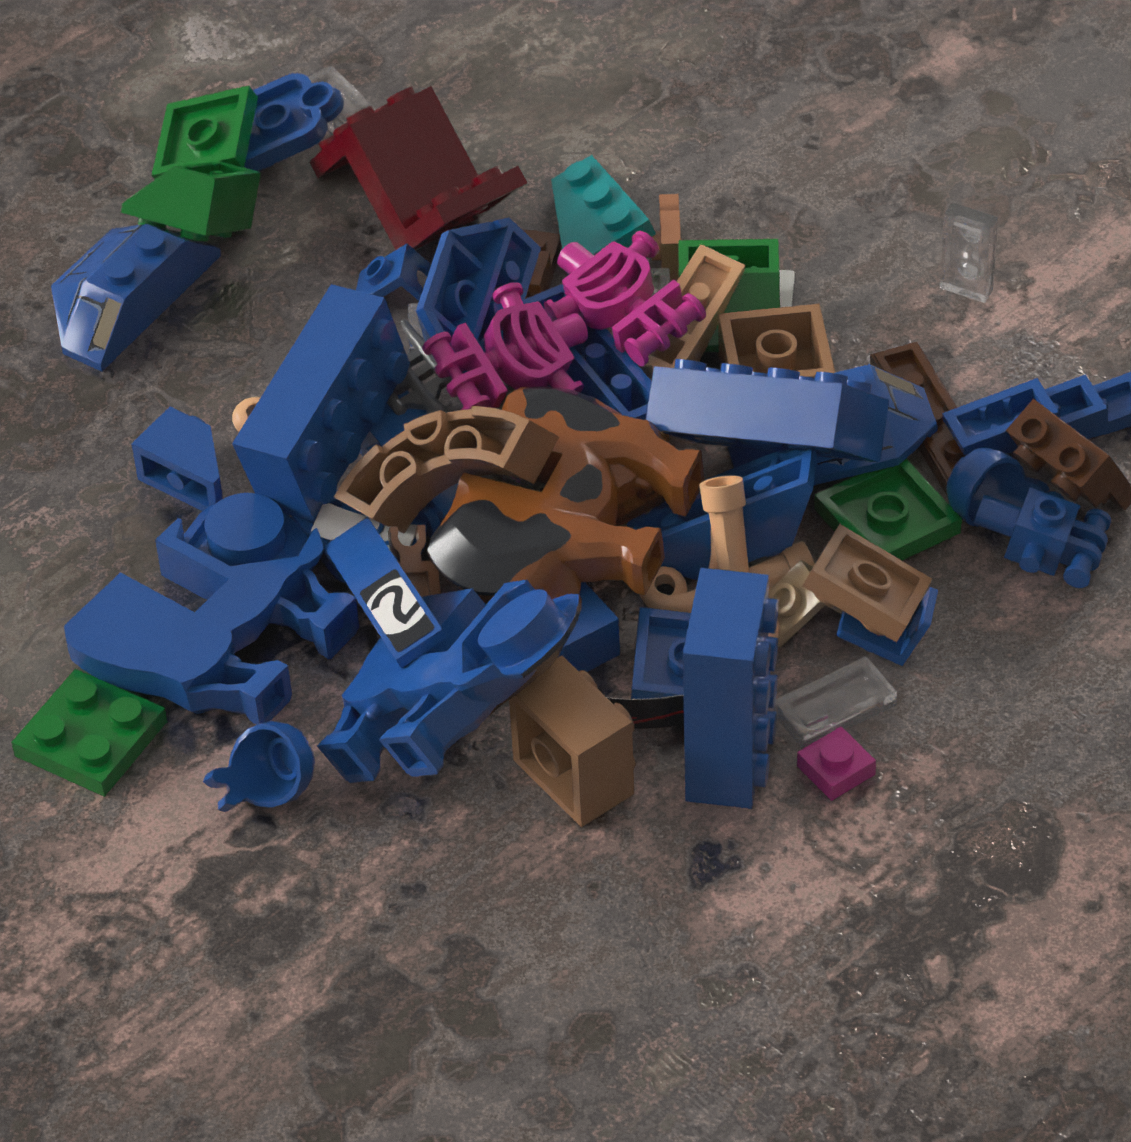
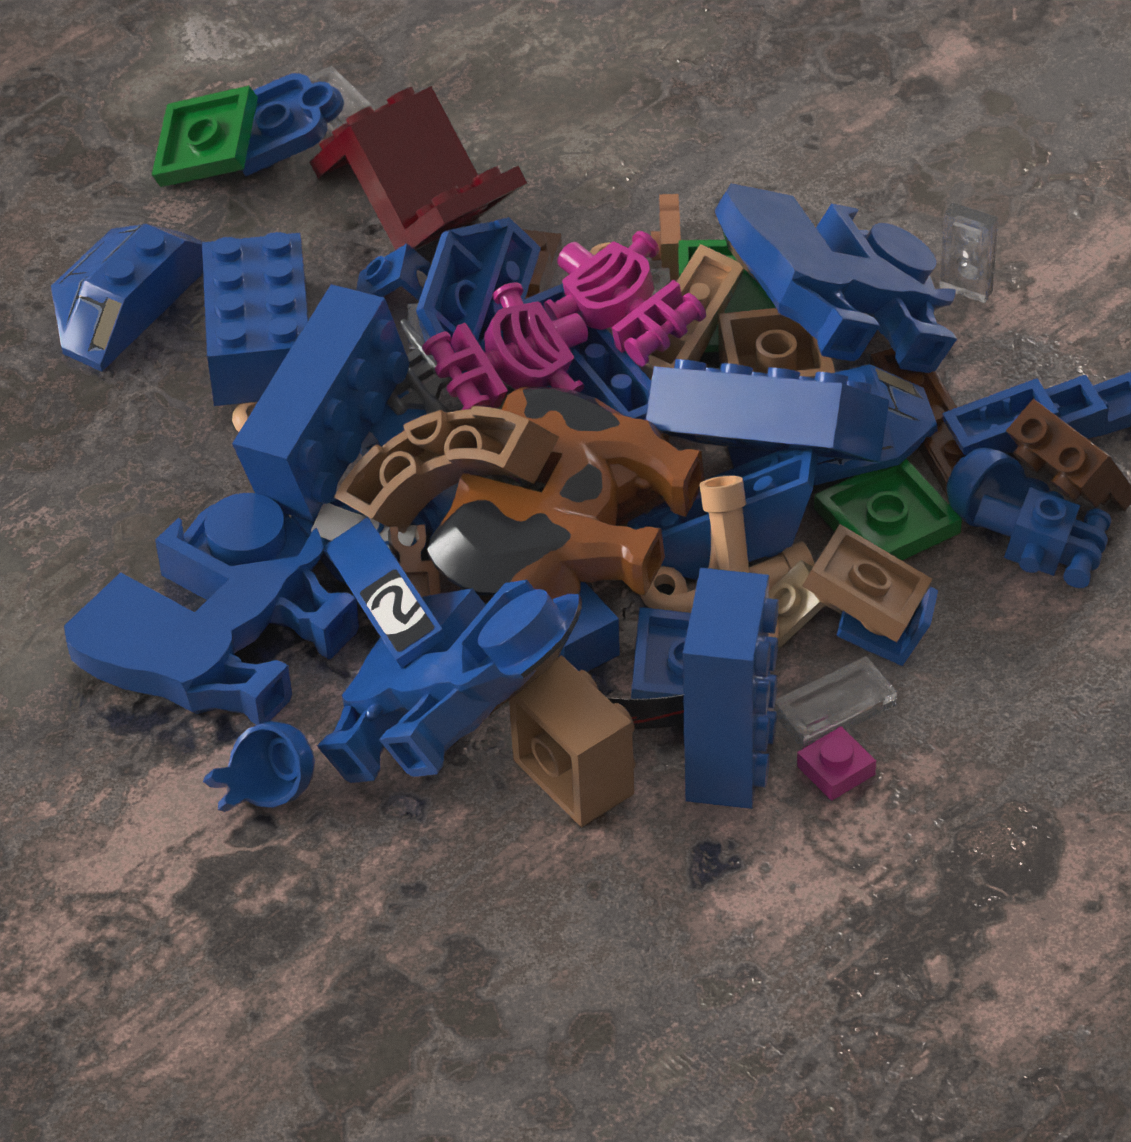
green plate [11,669,167,797] -> none
green slope [121,161,261,241] -> none
blue slope [132,407,223,511] -> none
teal wing [551,155,656,275] -> none
none -> blue brick [202,232,309,406]
none -> blue animal [715,183,957,373]

